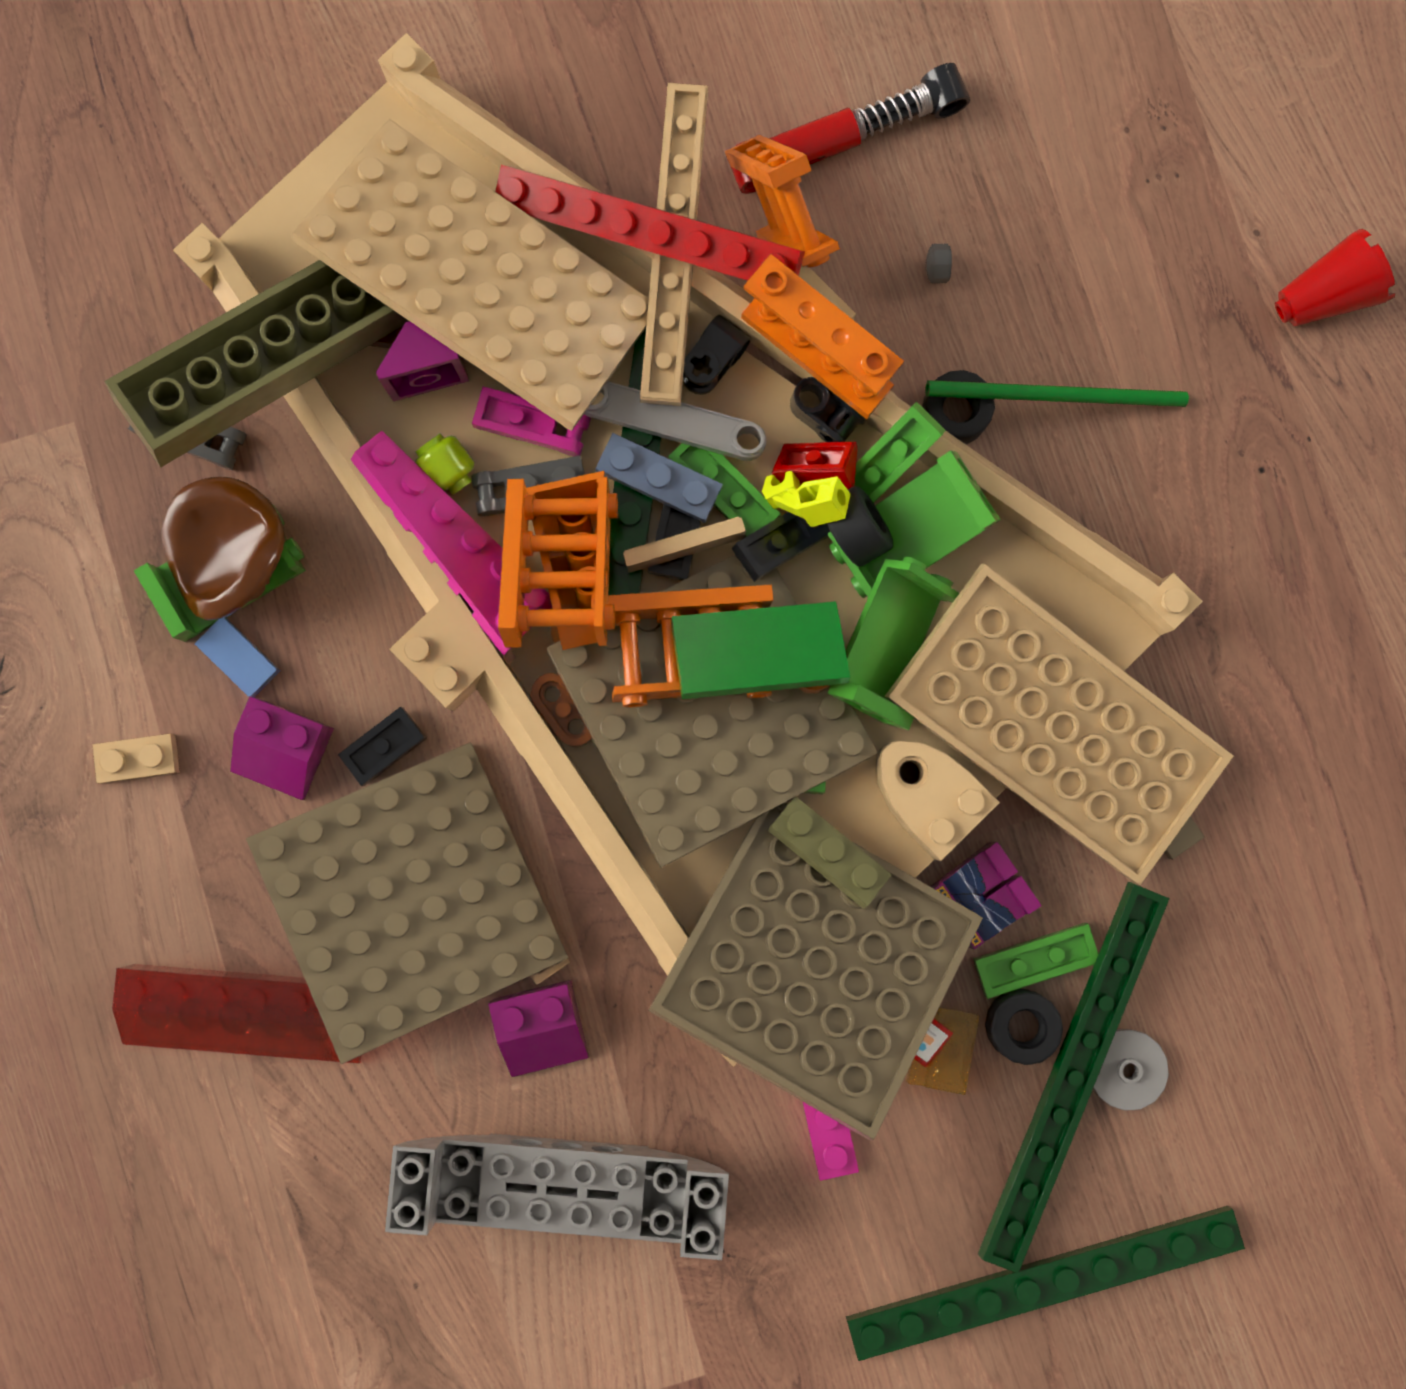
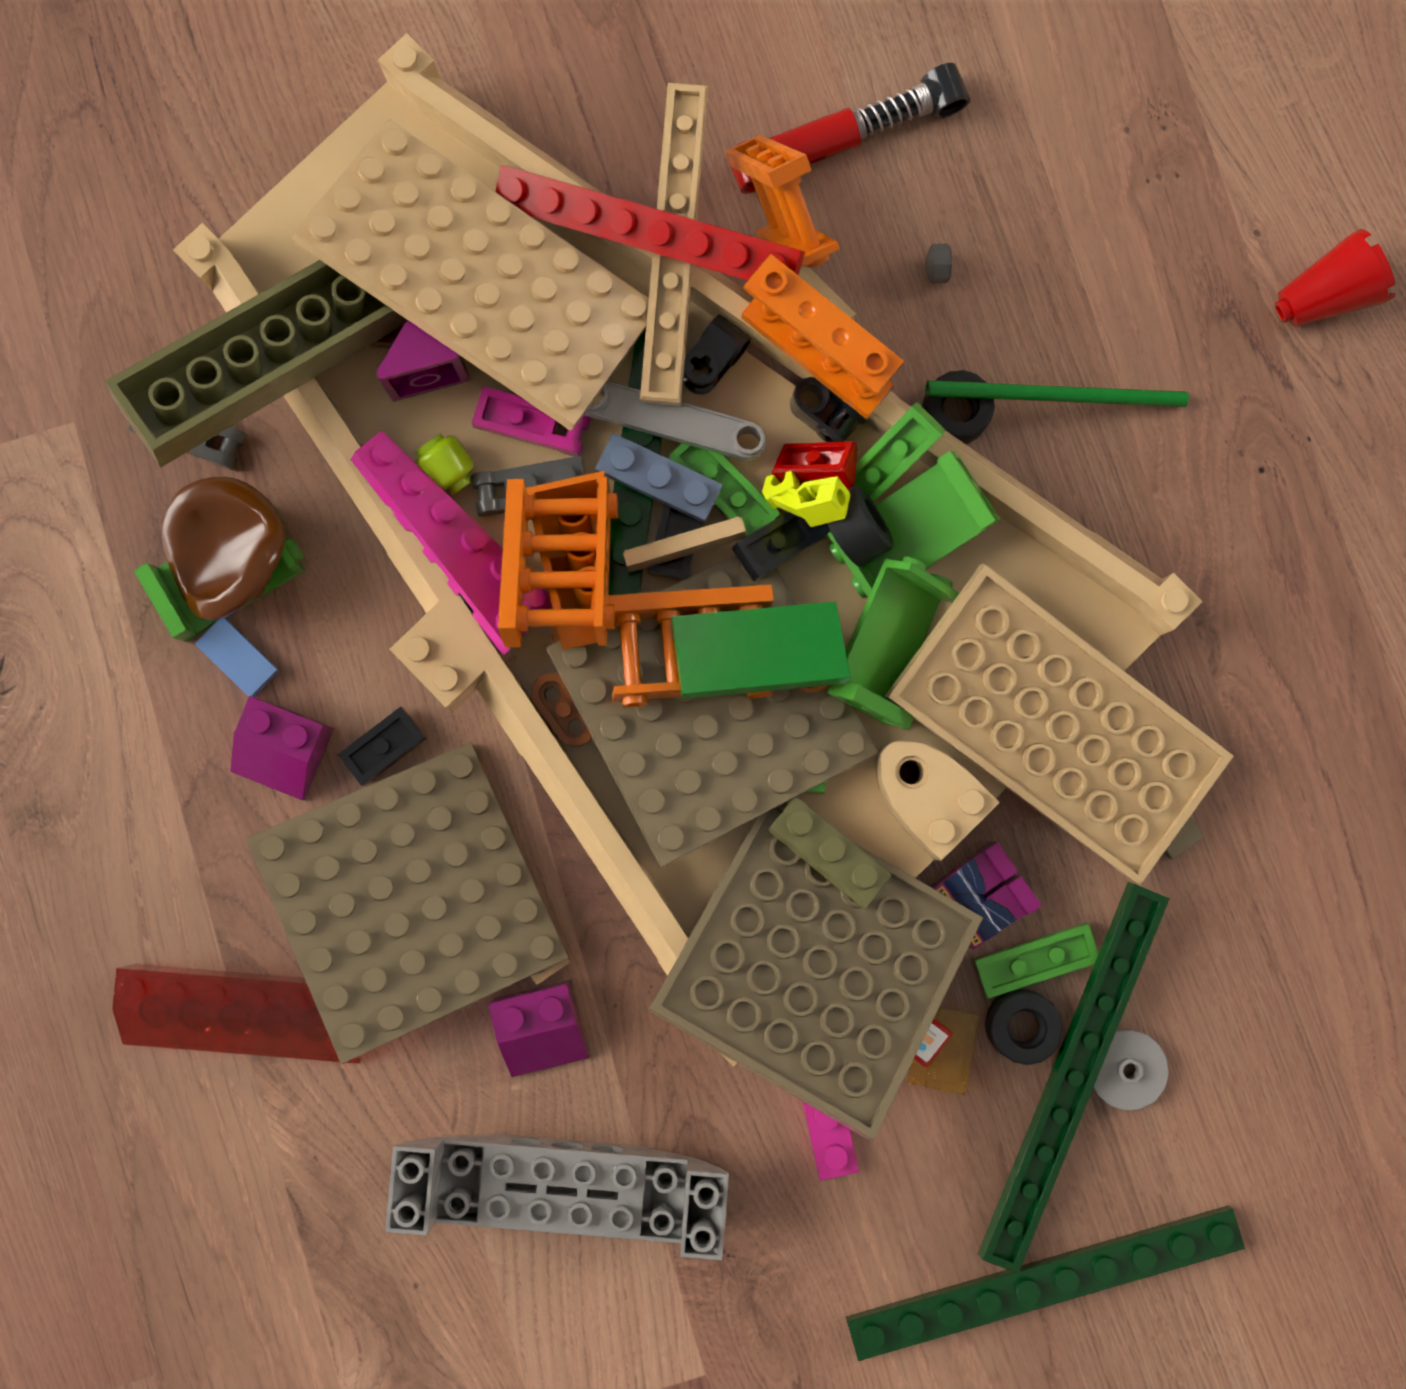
tan plate [92,734,180,784] -> none

